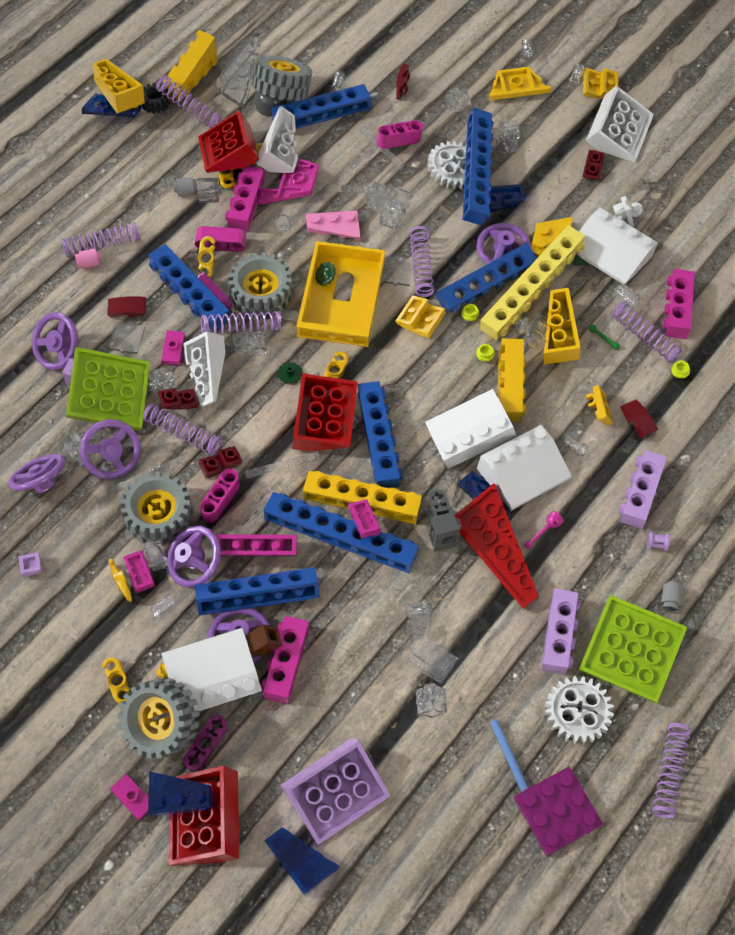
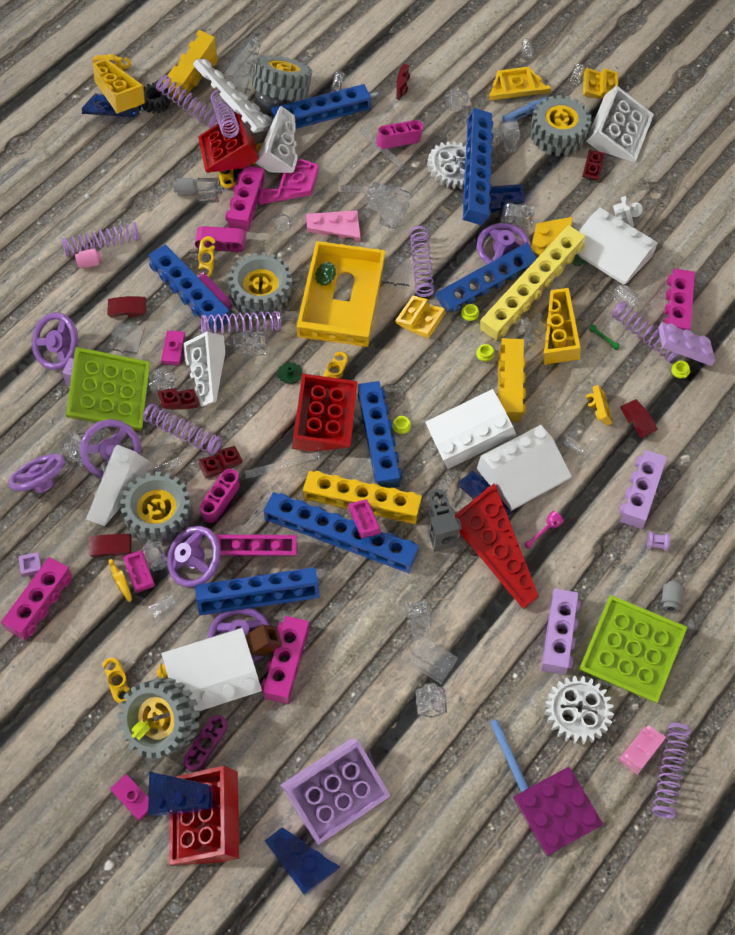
none -> dark pink brick [1,557,72,641]
none -> white wedge [86,445,151,526]
none -> dark red slope [89,534,132,557]
none -> yellow piece [92,54,132,69]
none -> neon yellow plate [131,720,151,740]
none -> white wing [193,59,272,133]
none -> lavender piece [211,89,239,138]
none -> neon yellow plate [392,416,411,434]
none -> clear piece [500,203,535,228]
none -> medium blue pin [502,97,548,126]
none -> light grey wheel [530,95,591,156]
none -> bright pink hinge [619,725,666,775]
none -> lavender plate [658,322,715,366]

